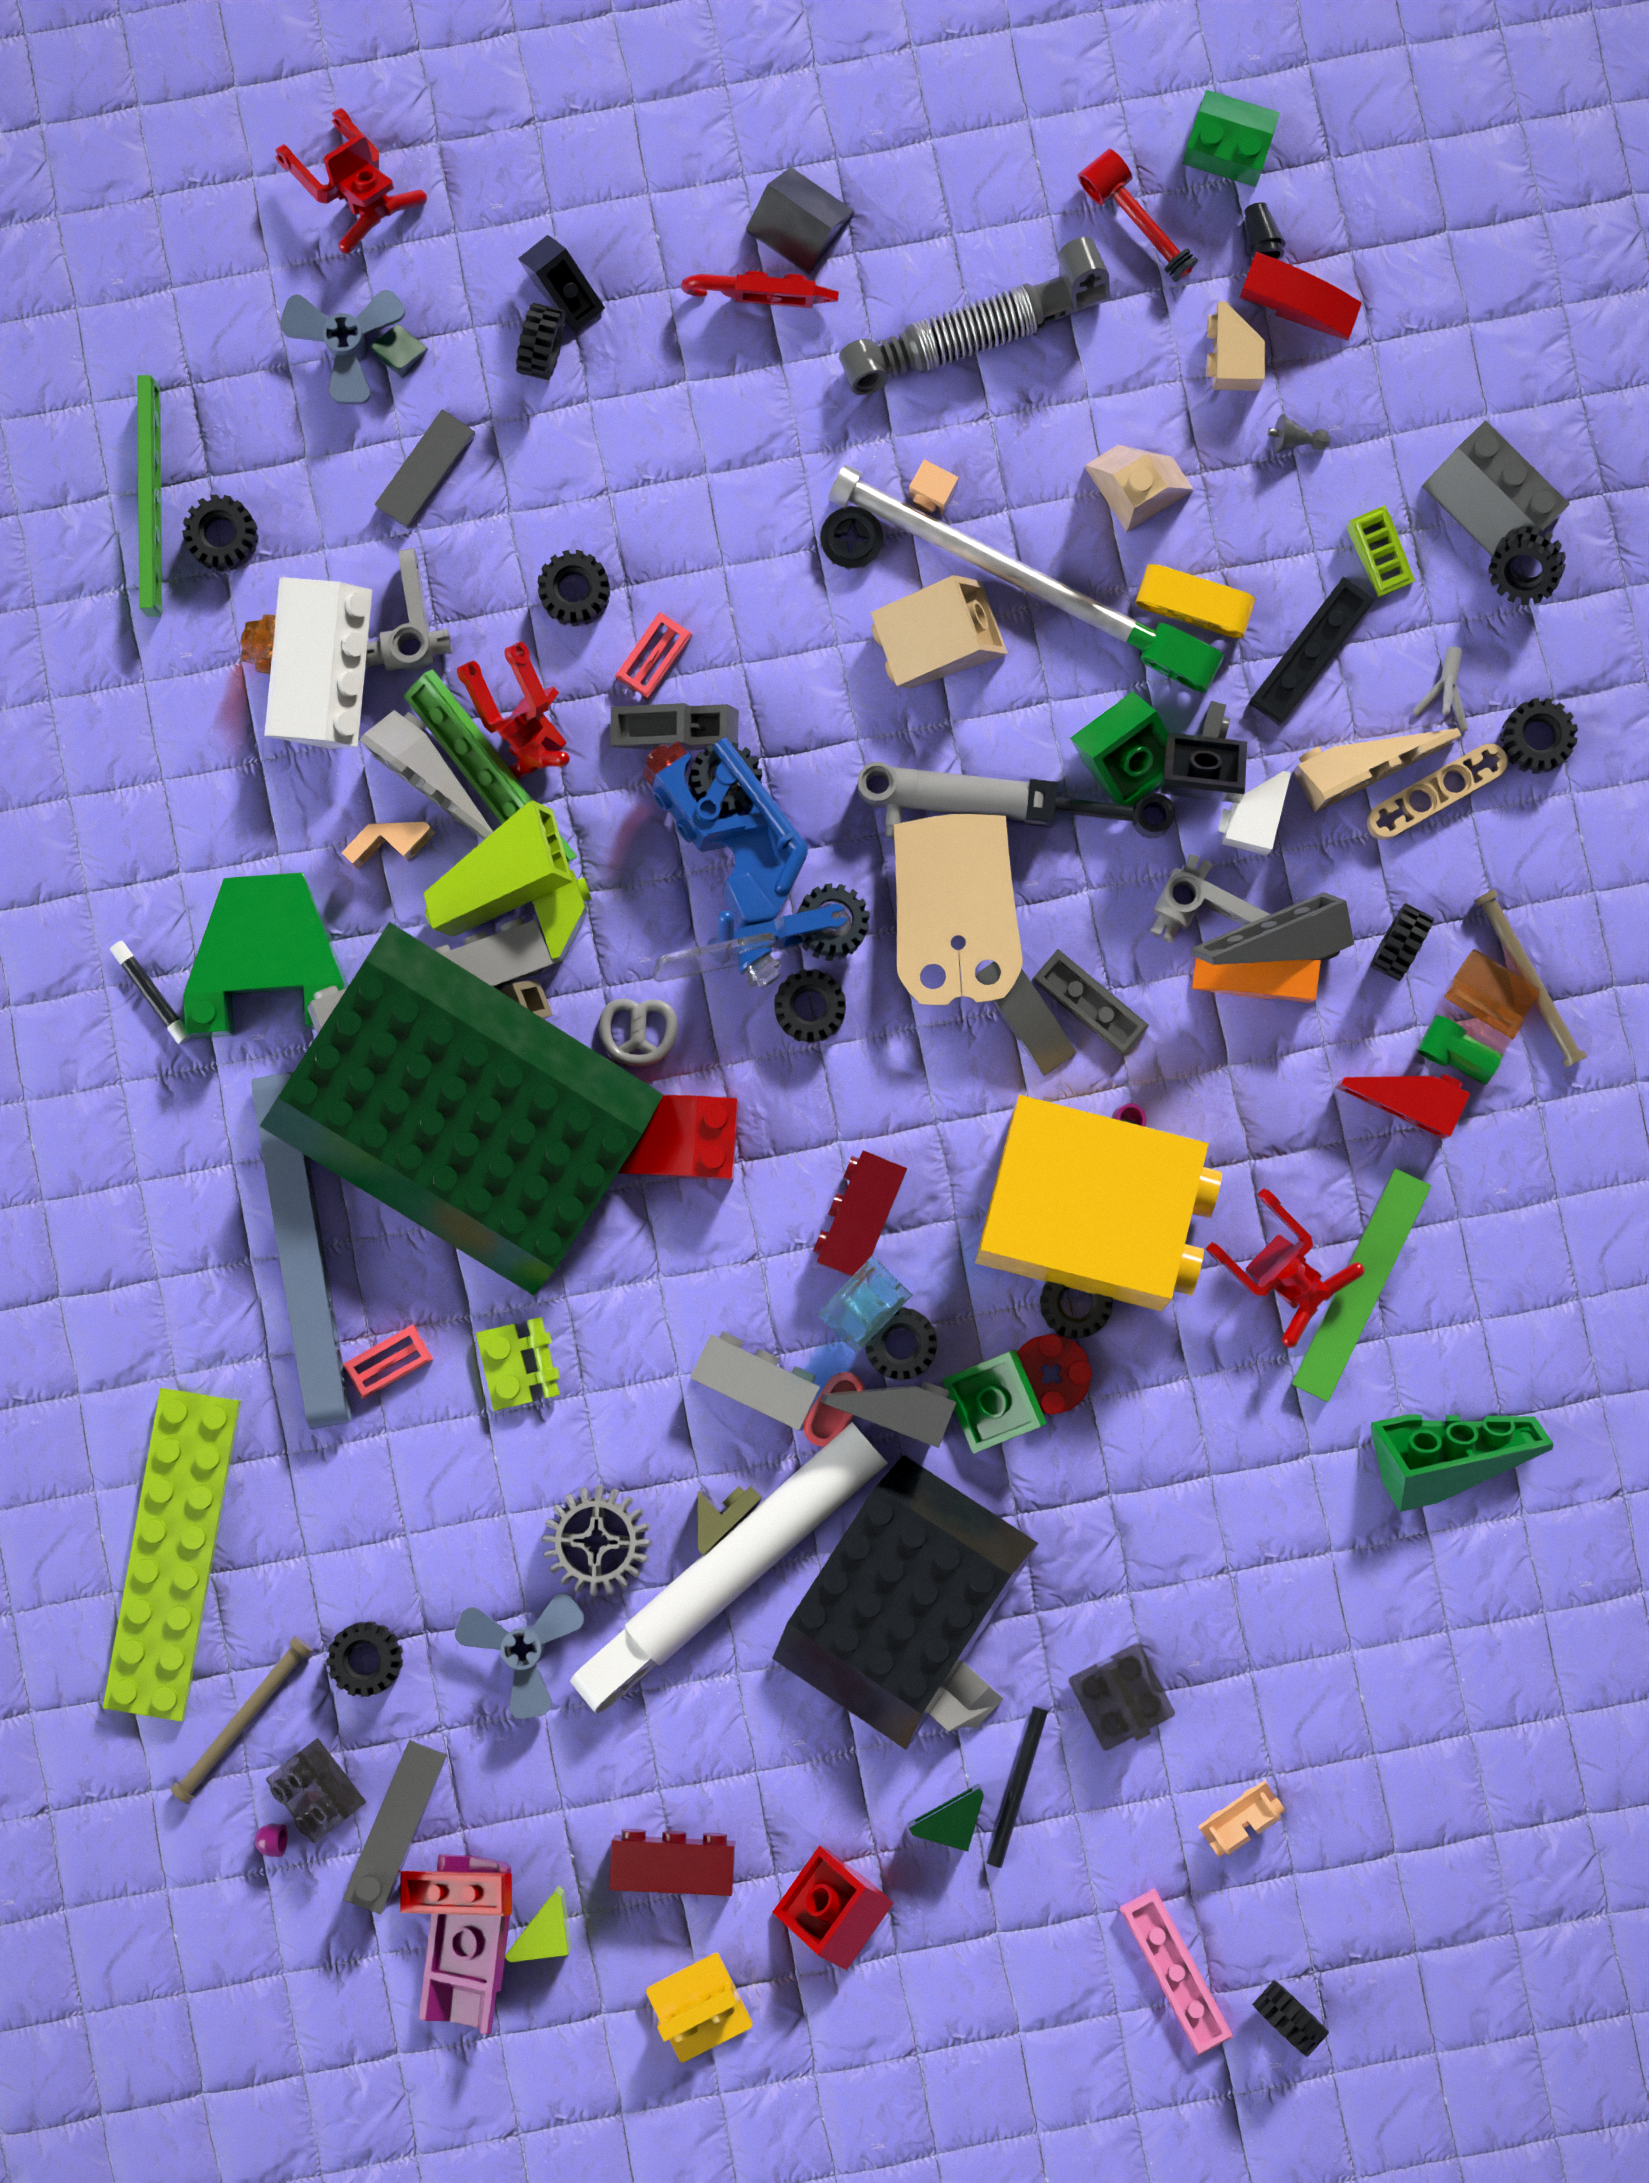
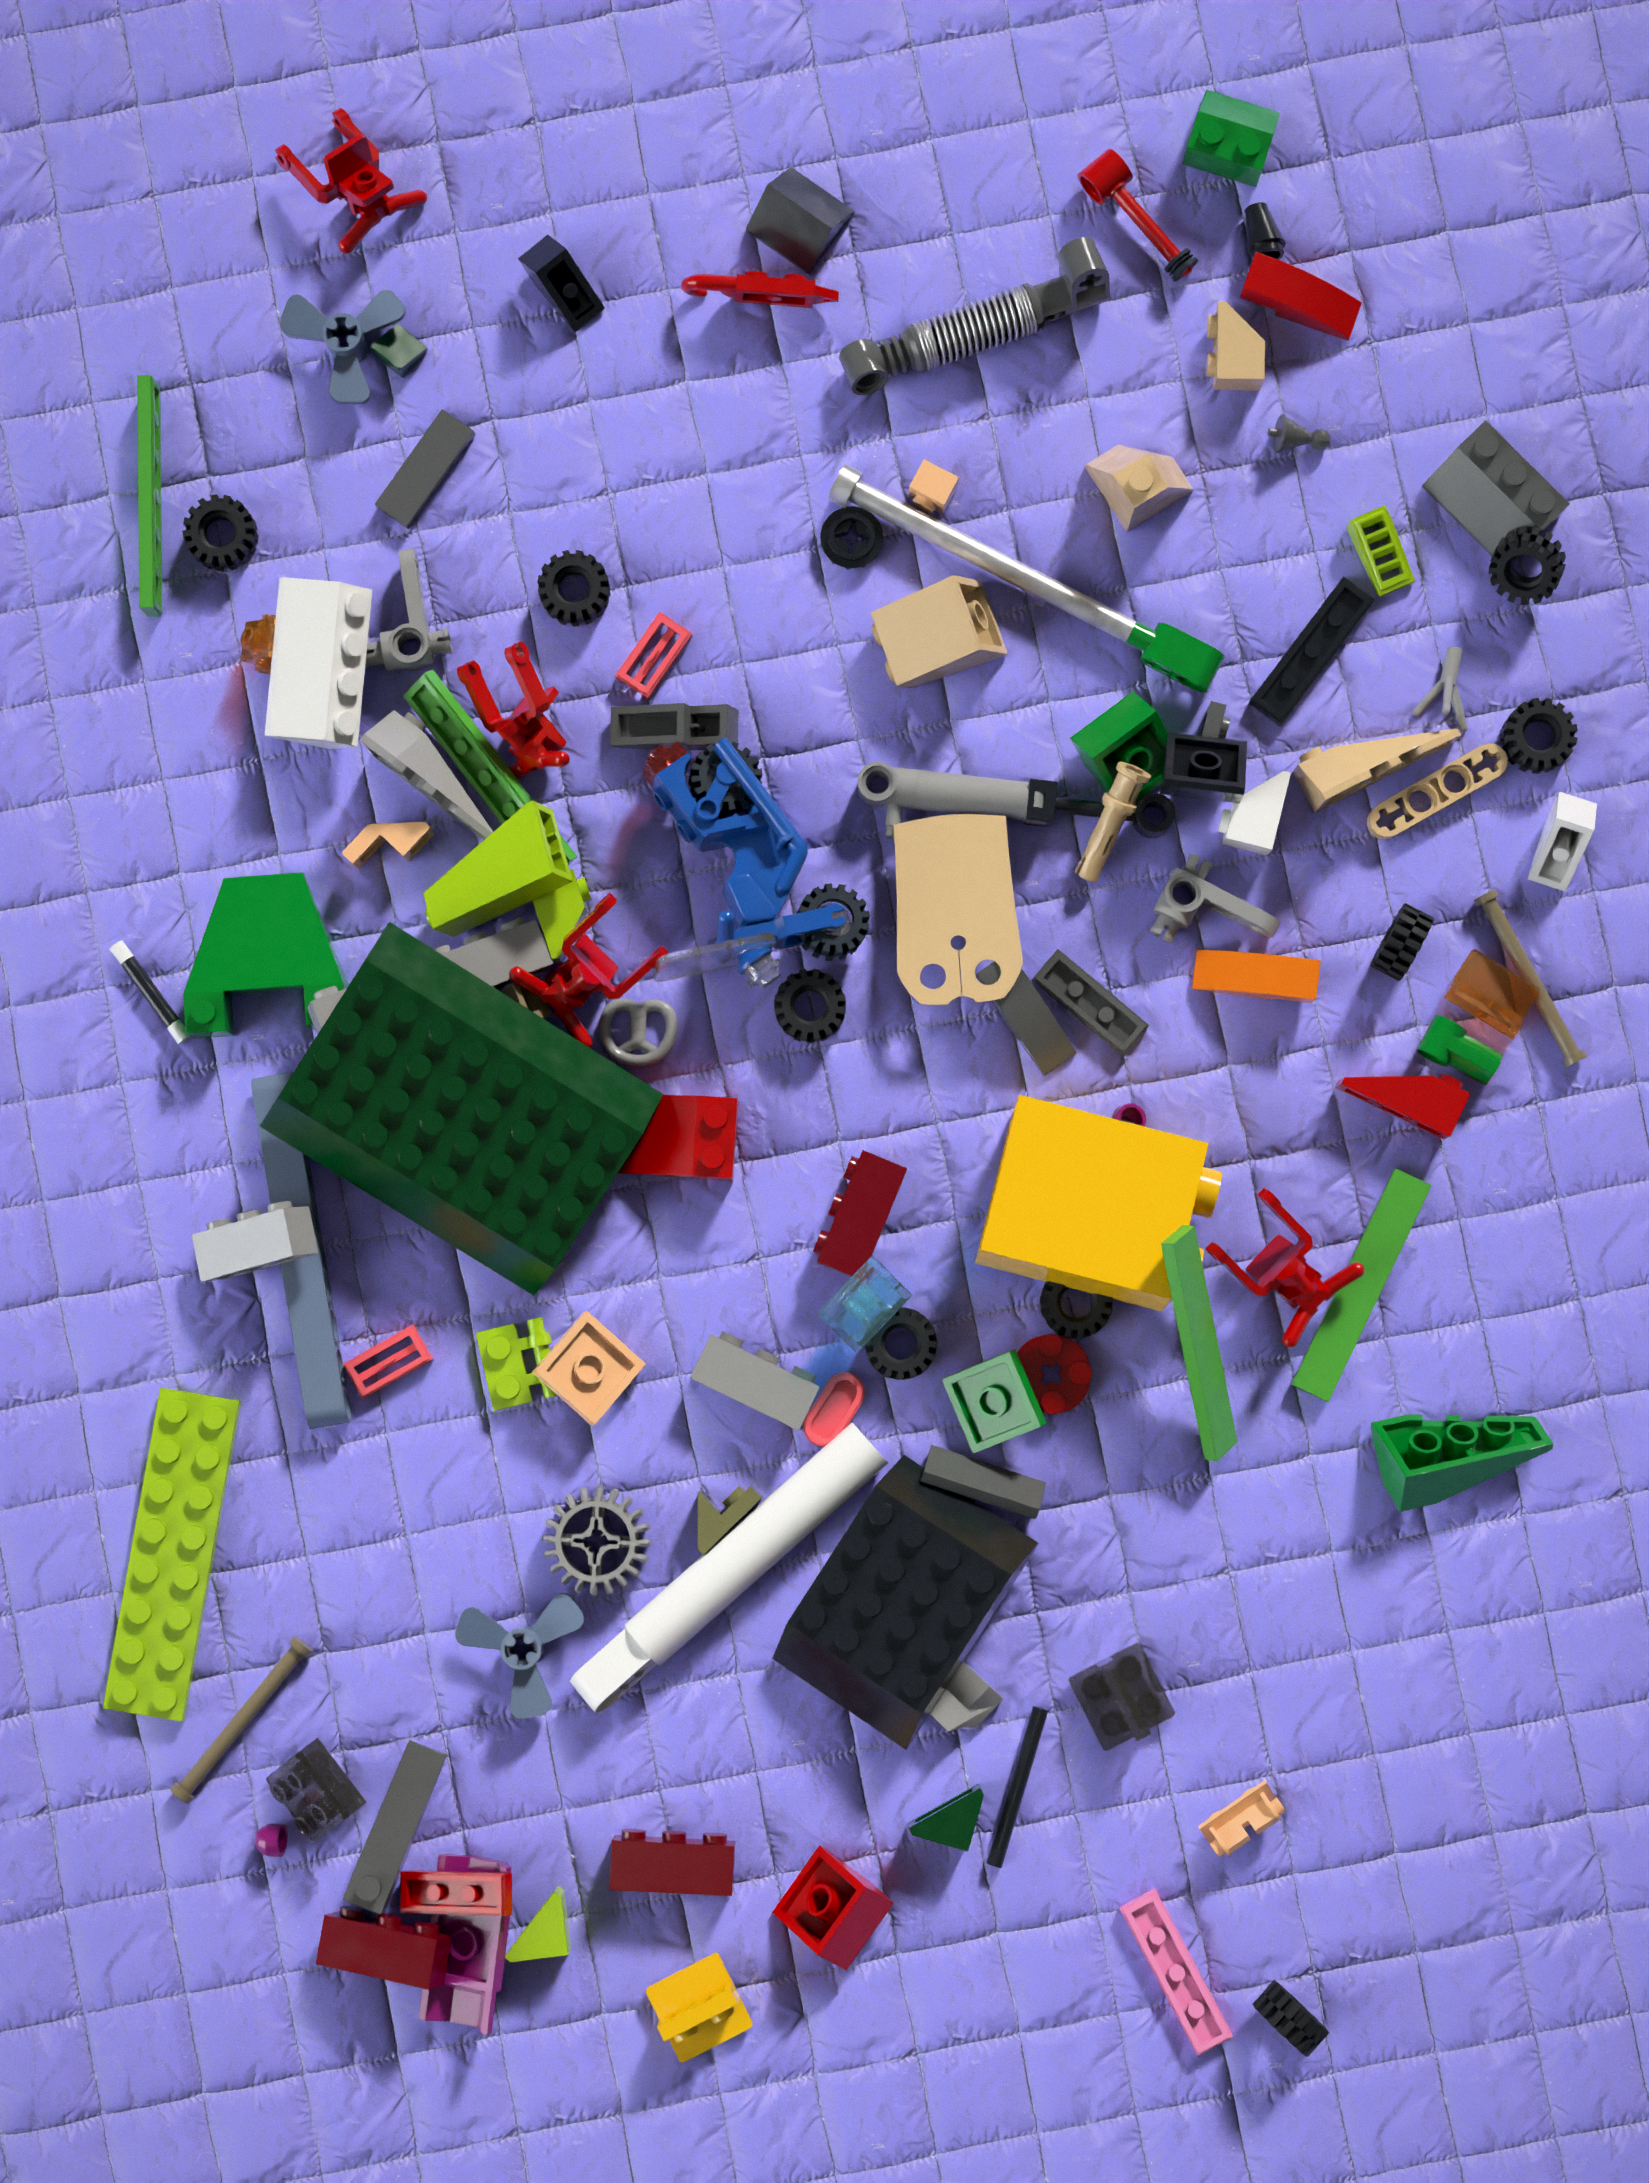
black tyre [326,1621,403,1697] -> none
black tyre [516,303,566,380] -> none
dark grey slope [820,1381,956,1448] -> none
yellow beam [1135,564,1256,638] -> none
dark grey slope [1191,892,1354,965] -> none
none -> brick [192,1201,319,1282]
none -> dark red brick [316,1906,452,1990]
none -> red piece [509,893,669,1047]
none -> light nougat plate [532,1311,646,1426]
none -> dark grey tile [921,1445,1046,1519]
none -> tan pin [1075,762,1151,882]
none -> bright green tile [1161,1225,1238,1462]
none -> white slope [1528,792,1597,892]

